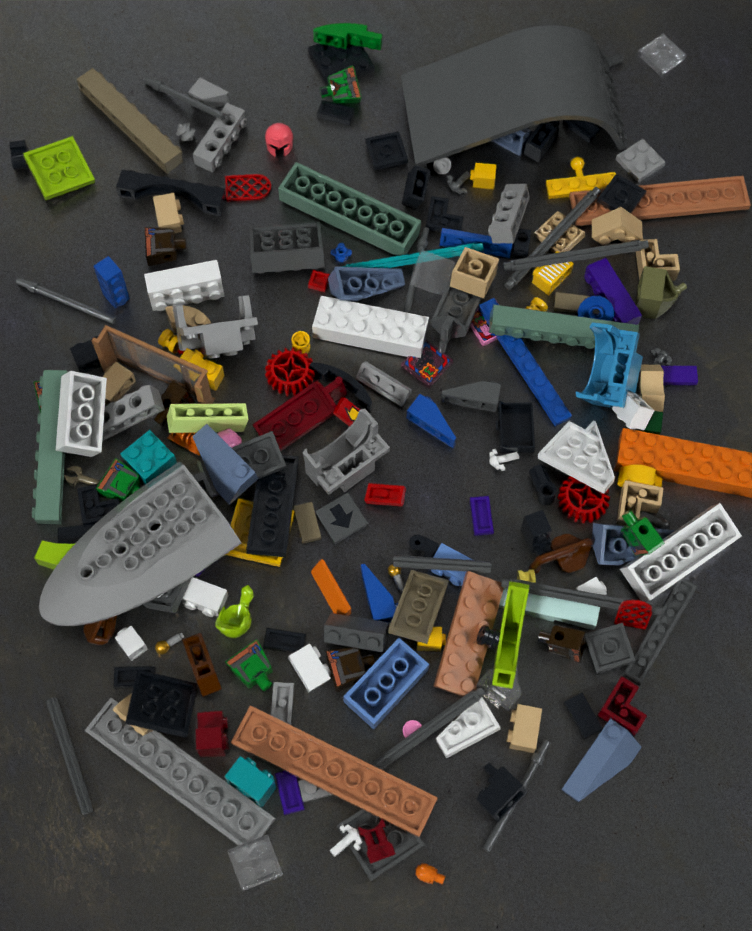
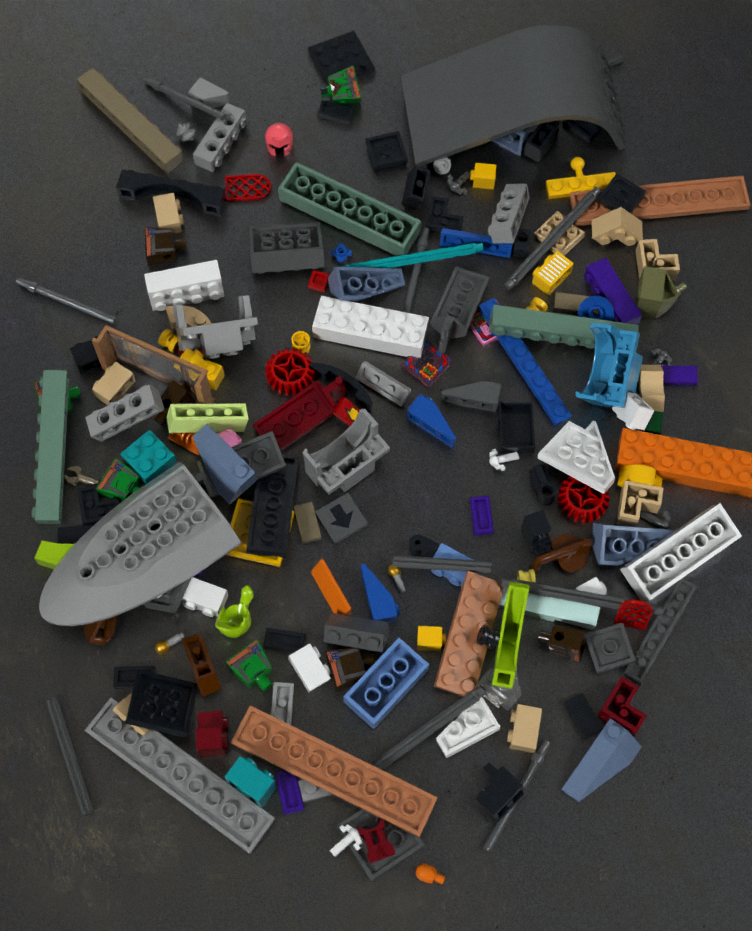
black leg [9,140,29,170] -> none
lime plate [23,136,95,200] -> none
white brick [56,371,107,457] -> none
blue brick [93,256,130,309] -> none
white brick [115,626,148,661] -> none
clear plate [228,834,283,891] -> none
green slope [313,23,382,50] -> none
red hinge [364,483,406,506] -> none
dark tan plate [388,570,449,644] -> none
bright pink piece [403,720,422,738] -> none
clear plate [409,250,455,296] -> none
tan brick [450,247,499,298] -> none
dark grey piece [503,240,649,271] -> none
light grey plate [616,139,666,183] -> none
green torso [621,510,665,556] -> none
clear plate [638,34,686,76] -> none

